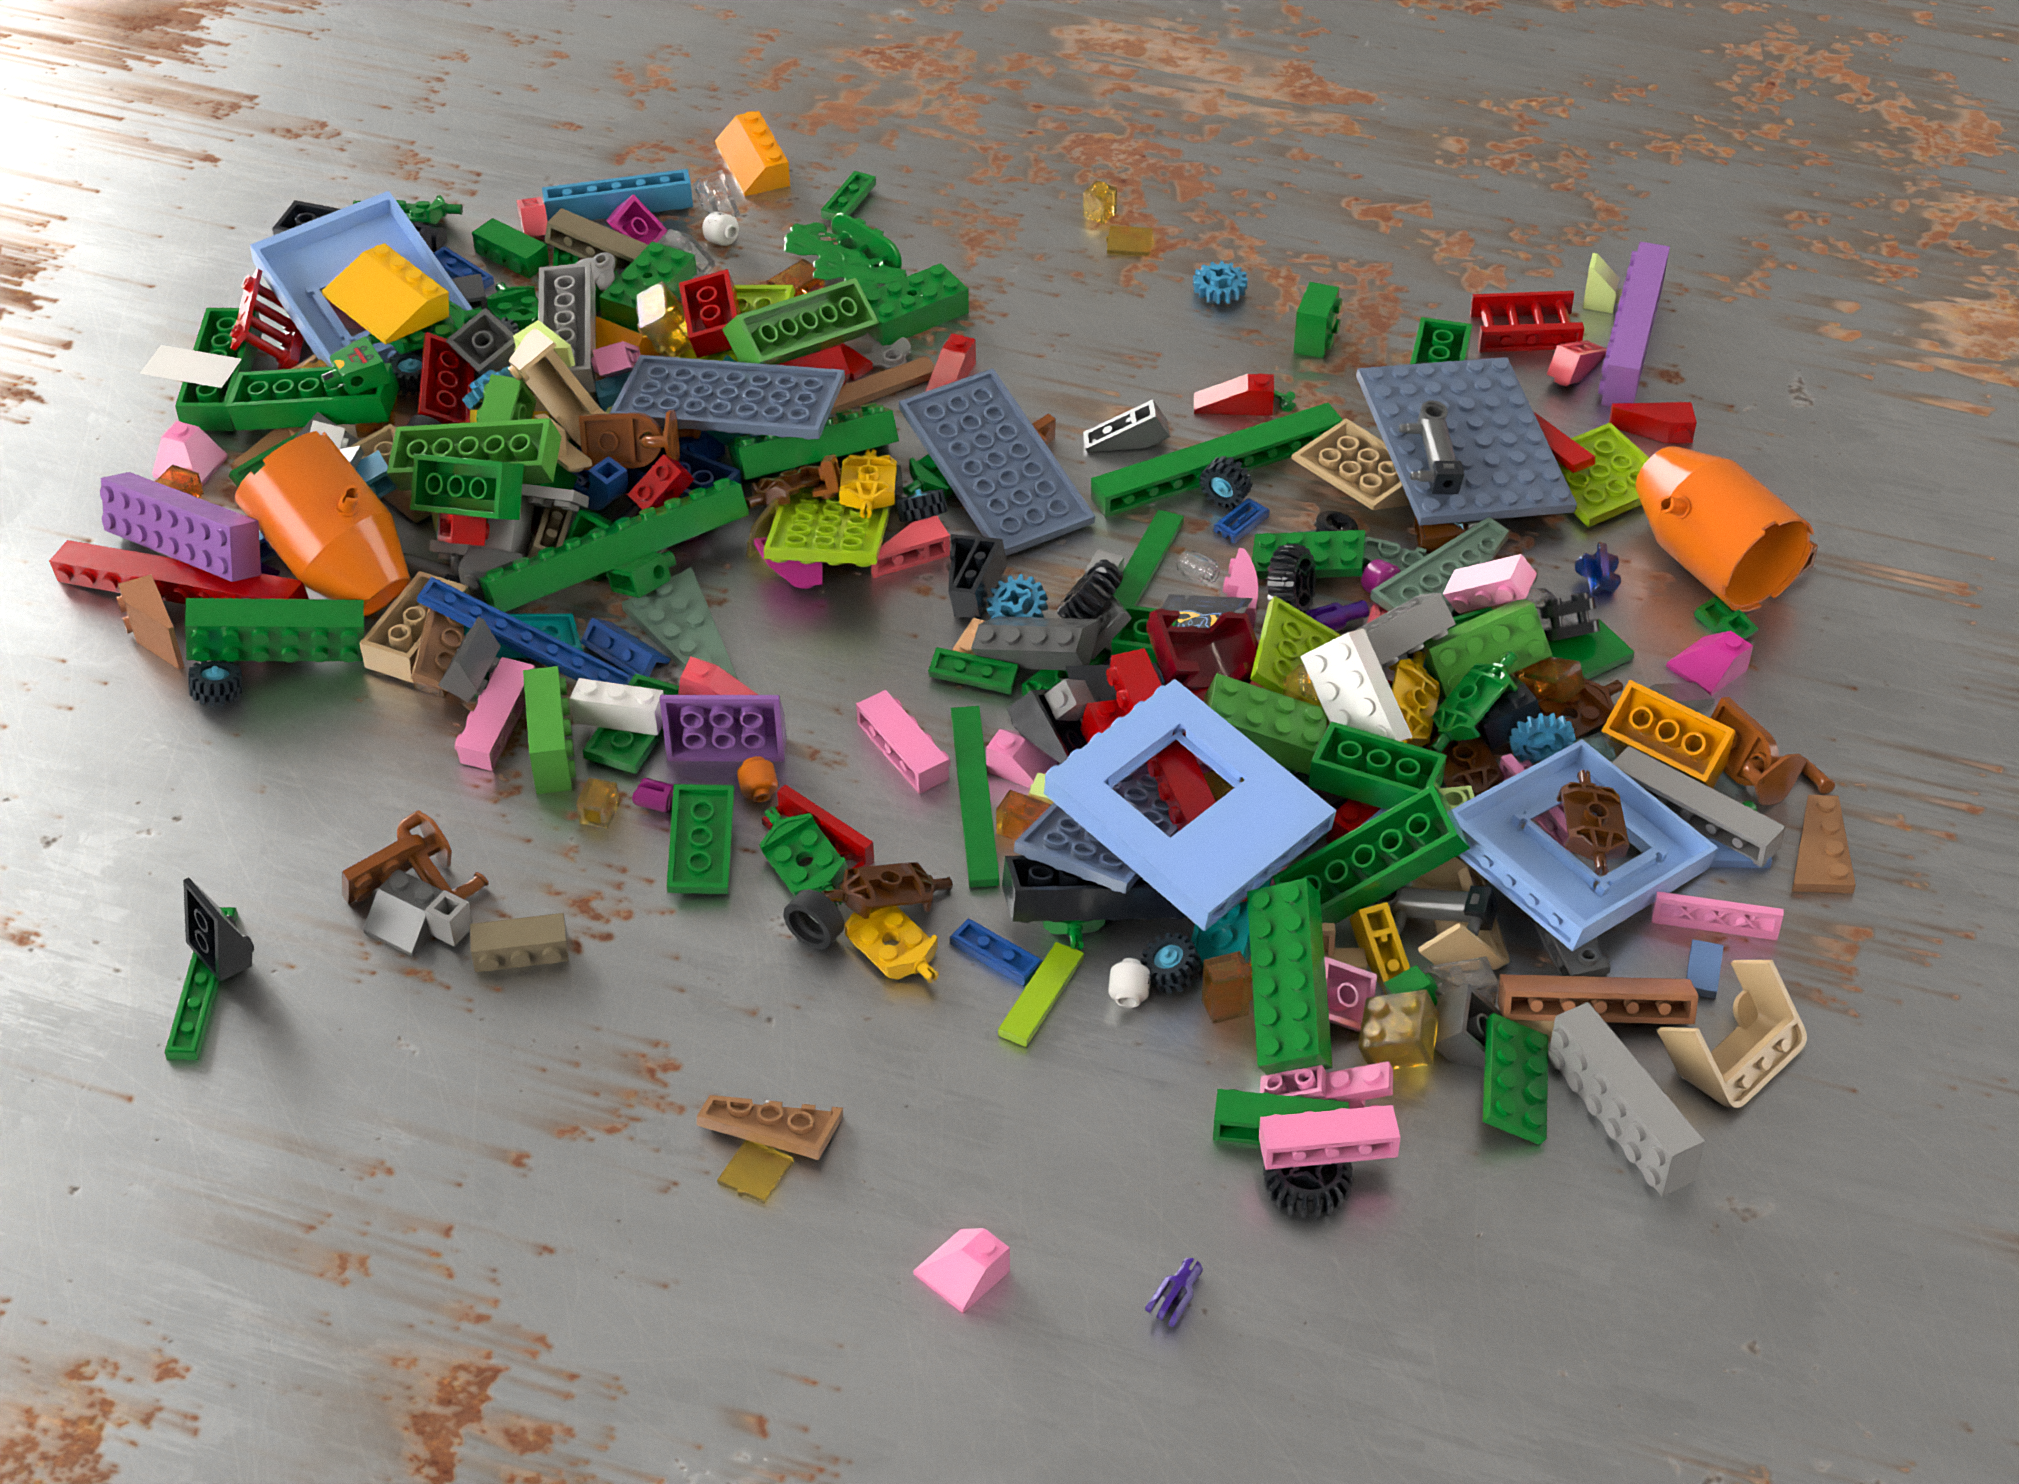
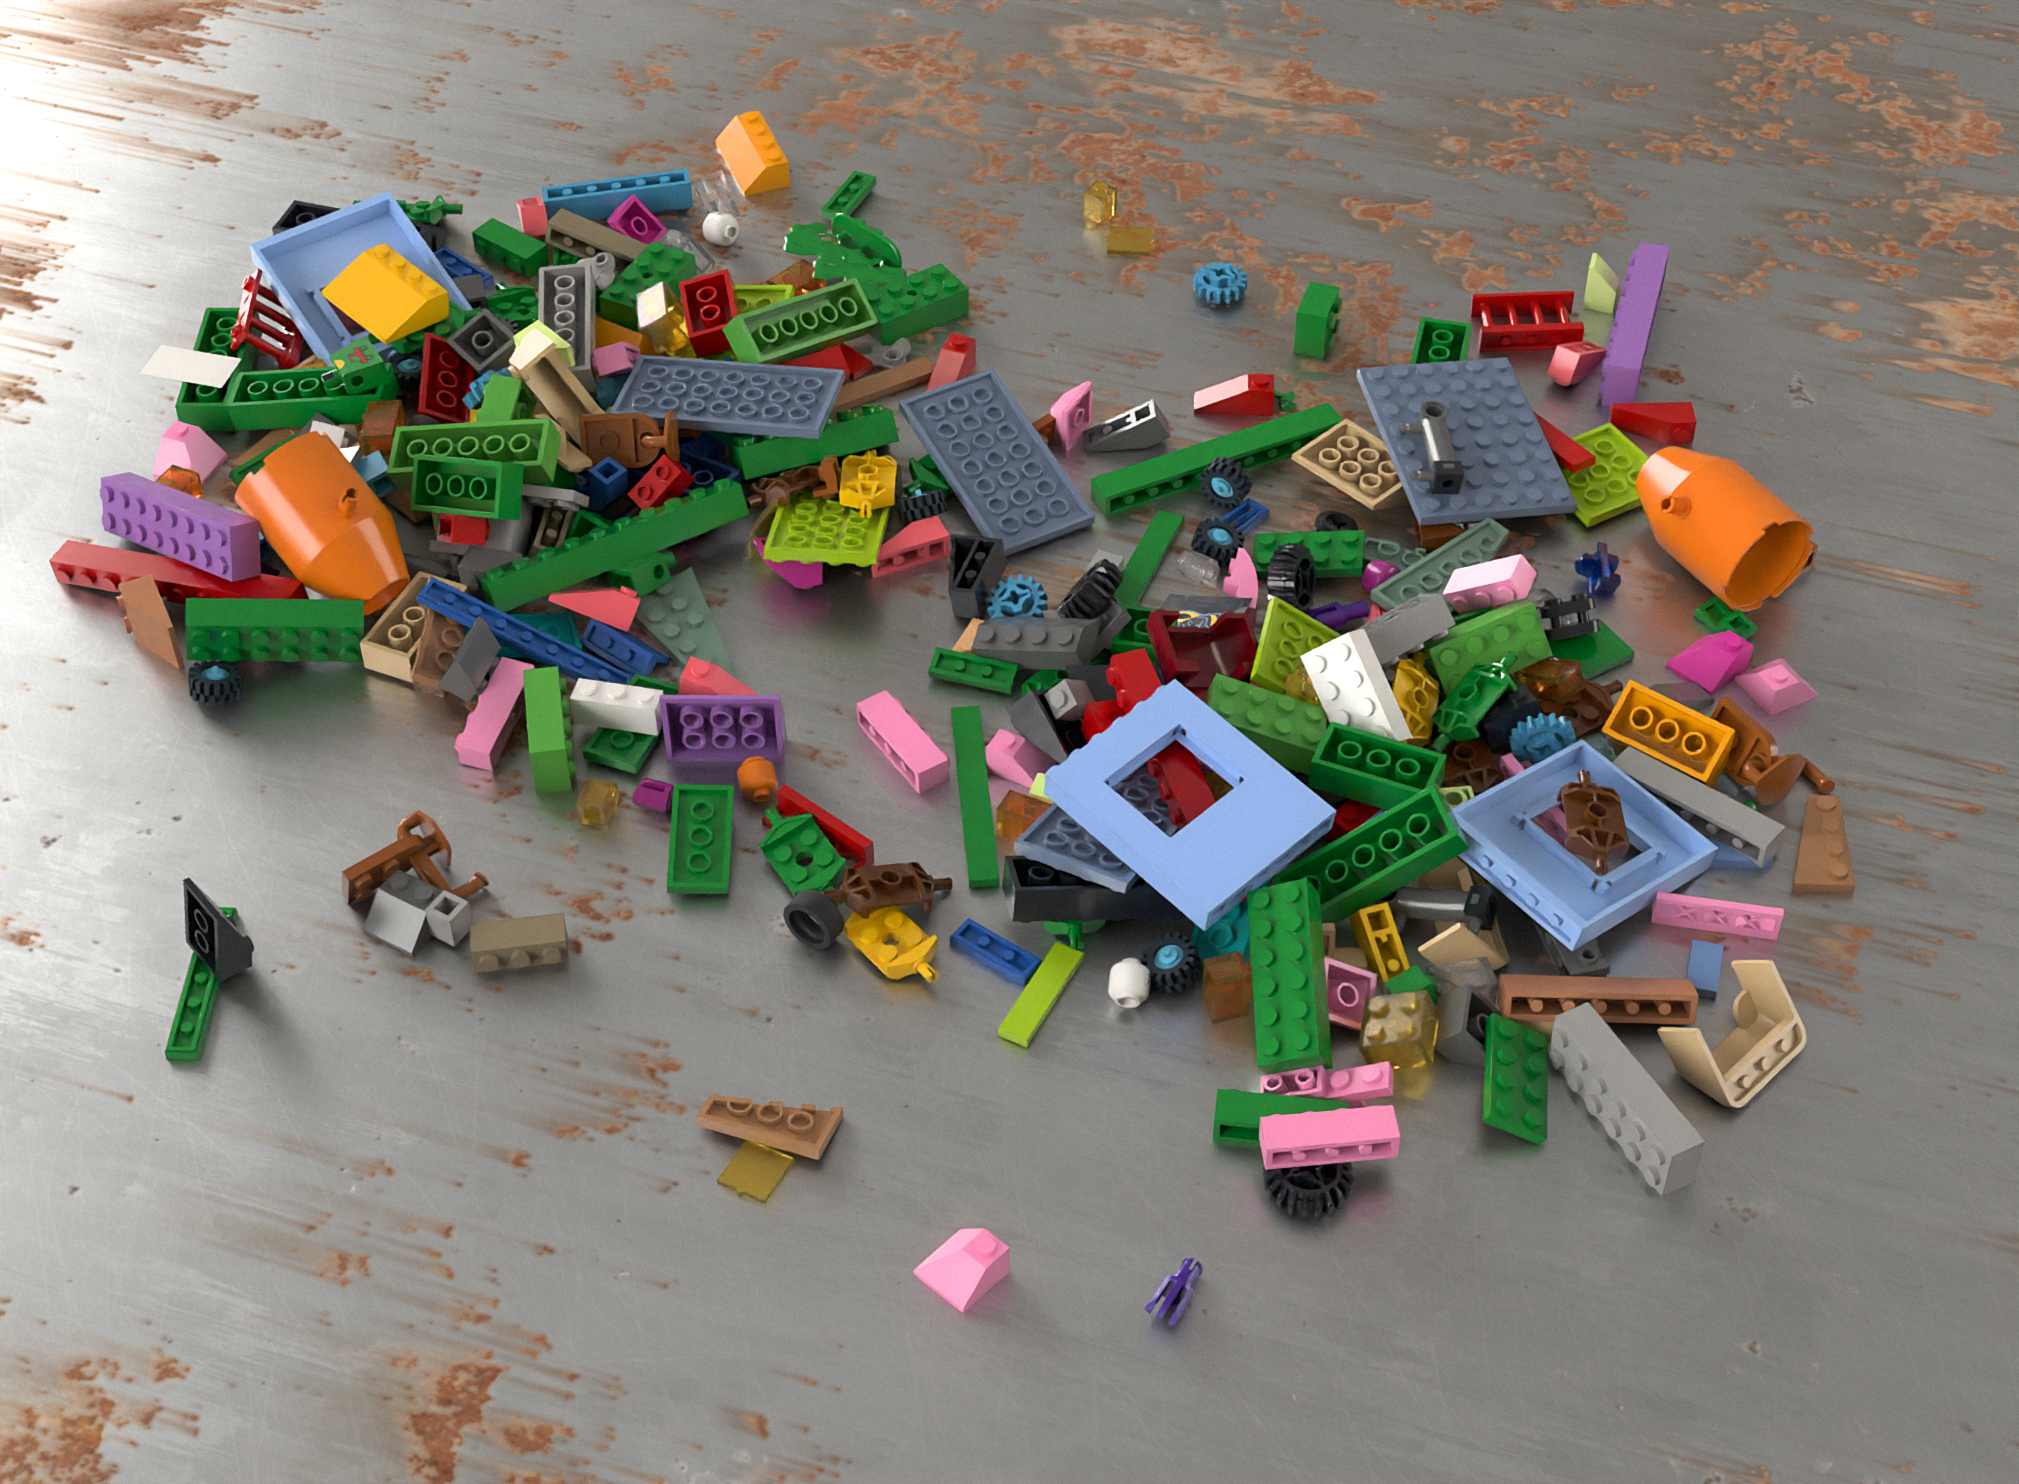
none -> clear orange brick [358,400,407,456]
none -> coral slope [548,586,641,632]
none -> bright pink slope [1049,381,1092,454]
none -> black wheel [1191,517,1244,568]
none -> bright pink slope [1734,657,1817,716]

